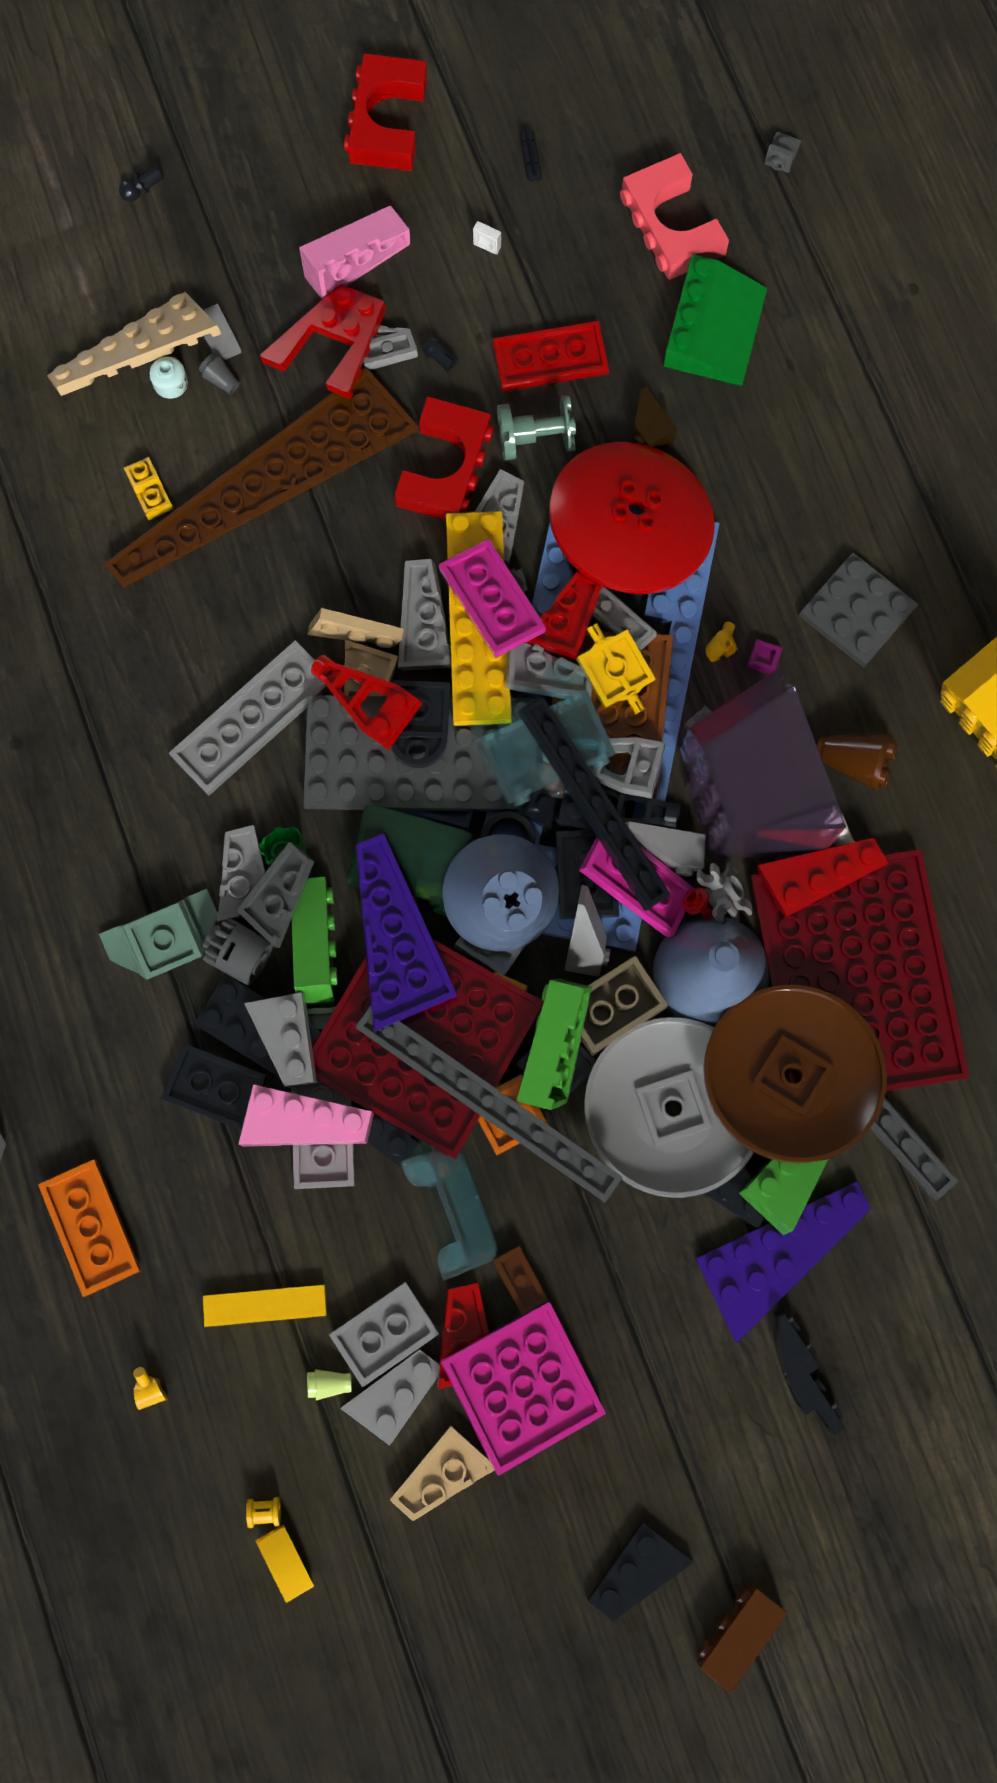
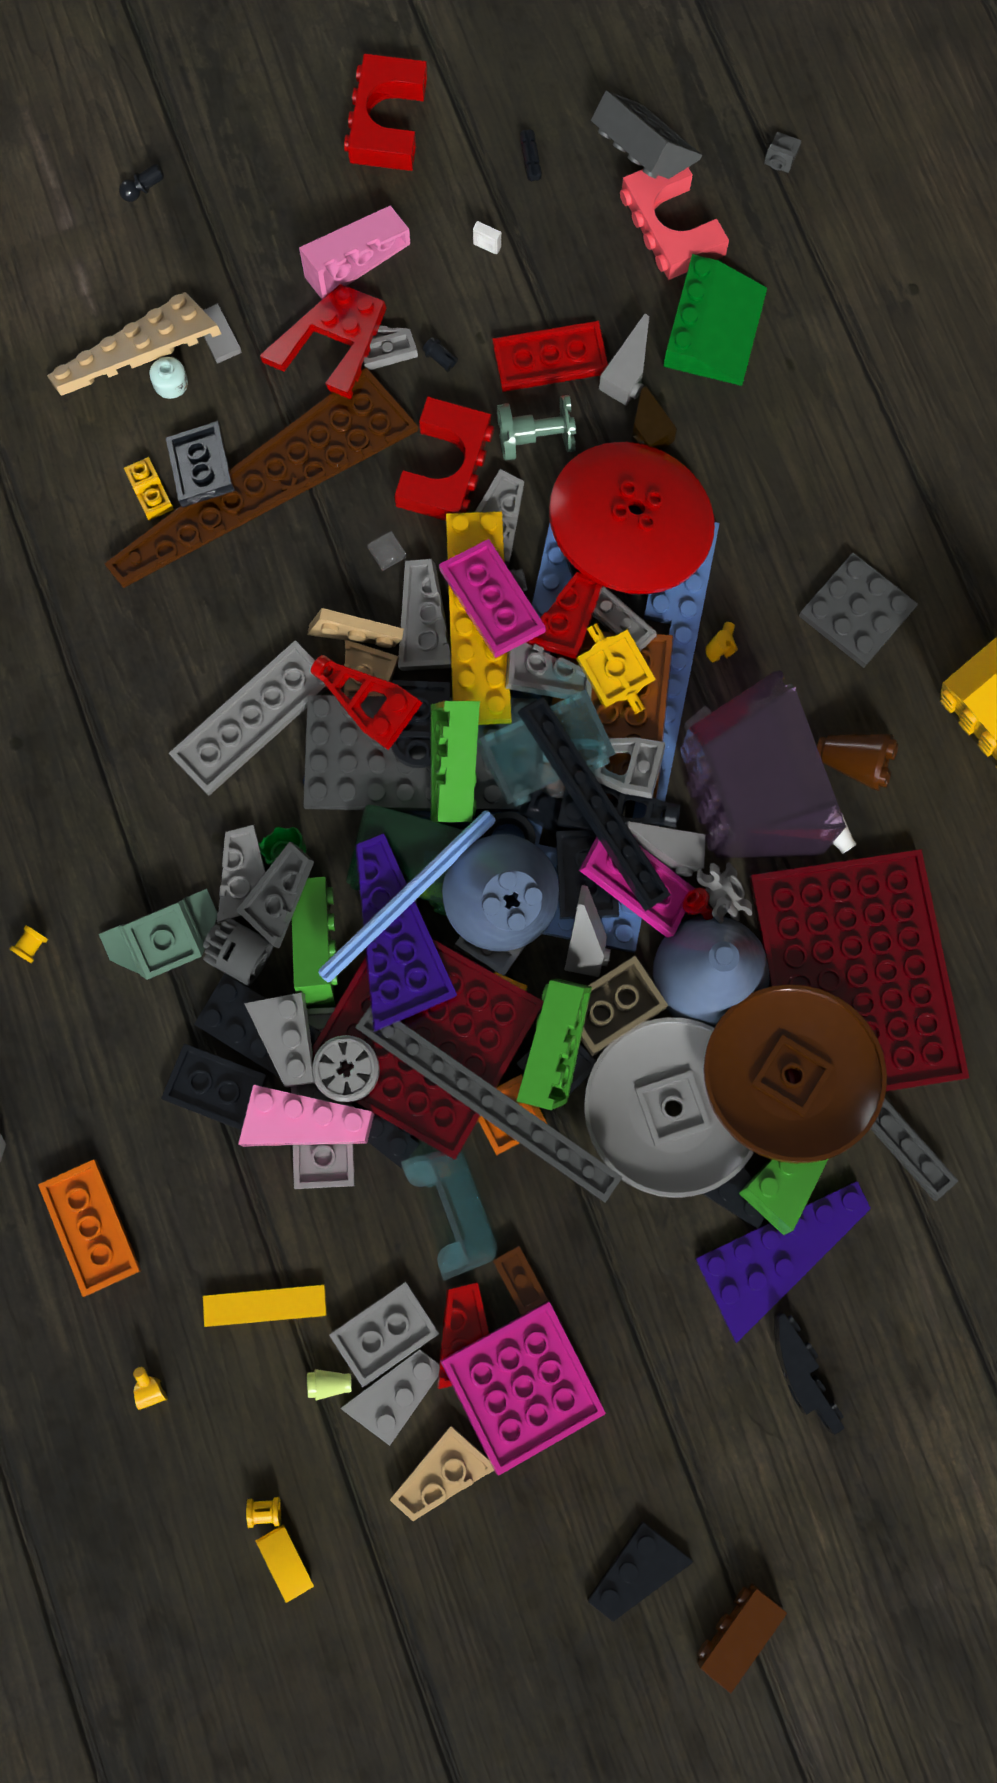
dark grey cone [199,354,240,395] -> none
magenta tile [747,639,783,676] -> none
red wing [757,838,888,918] -> none
none -> yellow bush [9,925,48,964]
none -> plate [166,421,235,508]
none -> light grey wheel [312,1035,380,1103]
none -> light blue axle [318,810,496,982]
none -> clear plate [368,531,406,571]
none -> bright green wedge [431,701,480,822]
none -> dark grey slope [591,90,702,179]
none -> light grey slope [599,314,649,406]

